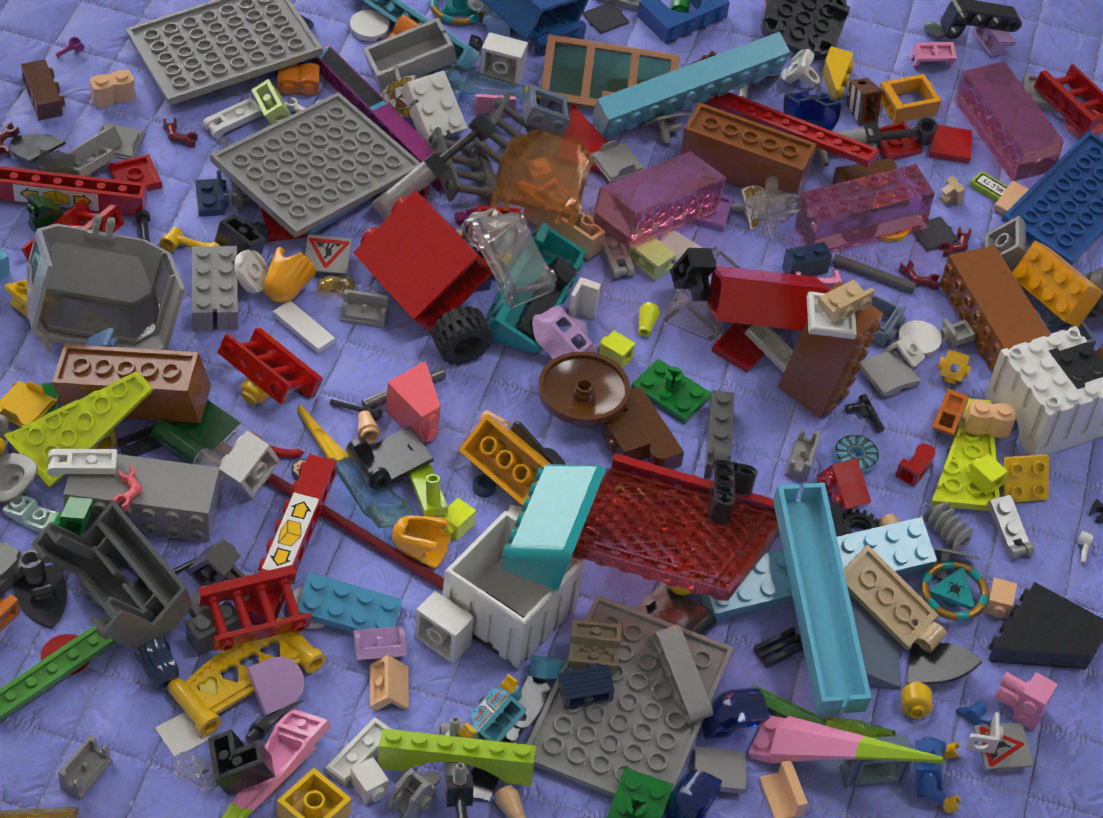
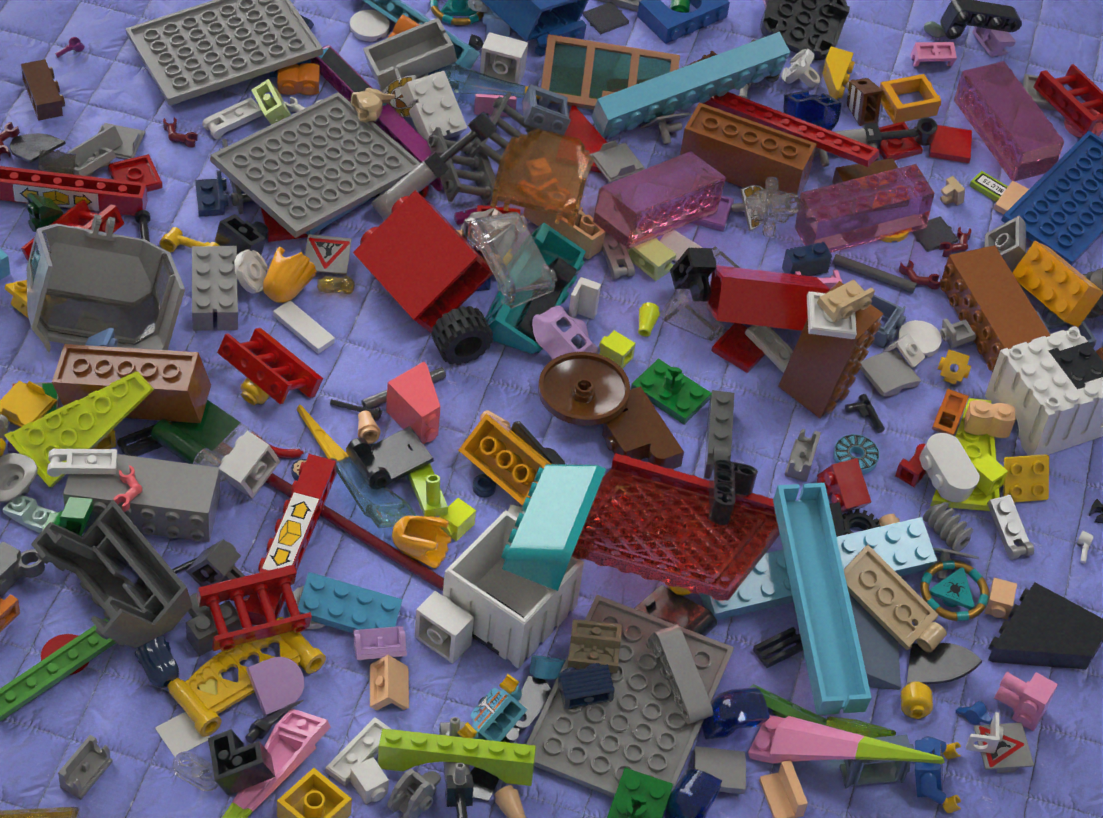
black shield [13,564,67,629] -> none
light nougat brick [89,70,135,108] -> none
light grey hinge [340,289,389,328] -> none
none -> tan animal [351,88,395,122]
none -> white brick [919,433,980,502]

